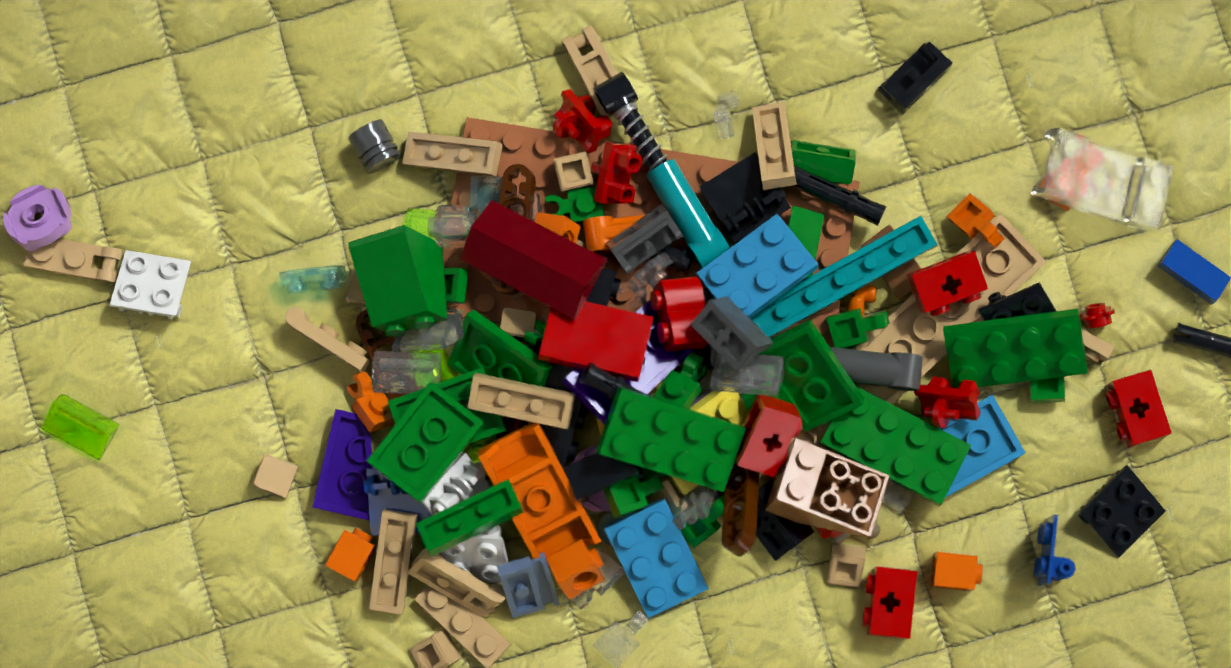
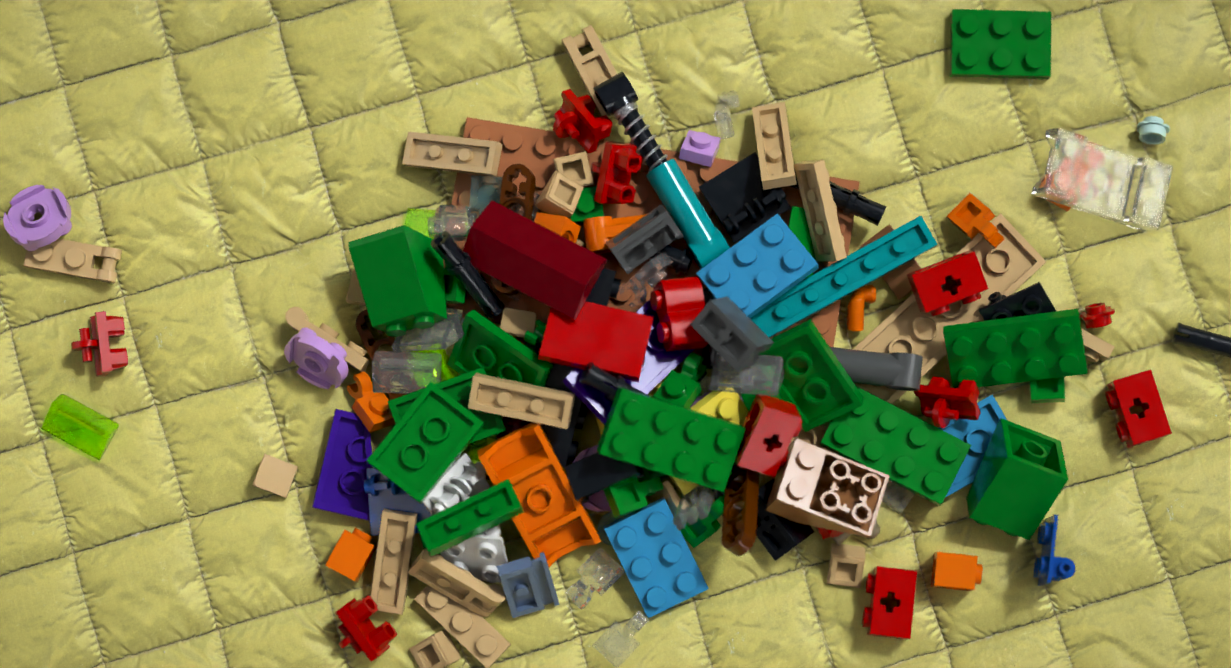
white hinge [110,250,191,320] -> none
clear light blue plate [279,266,346,294] -> none
dark grey piece [348,119,402,174] -> none
orange brick [546,539,605,600] -> none
green slope [791,140,856,184] -> none
green plate [827,308,890,348] -> none
black hinge [877,42,953,115] -> none
black hinge [1078,465,1166,558] -> none
blue slope [1158,239,1231,305] -> none
none -> red hips [71,311,128,377]
none -> lavender plate [284,328,349,389]
none -> red hips [335,595,397,662]
none -> black pin [431,231,505,319]
none -> tan slope [535,171,583,218]
none -> lavender plate [679,130,721,167]
none -> tan plate [794,160,847,261]
none -> green plate [950,9,1051,79]
none -> green slope [966,418,1068,540]
none -> light aqua plate [1137,116,1170,144]

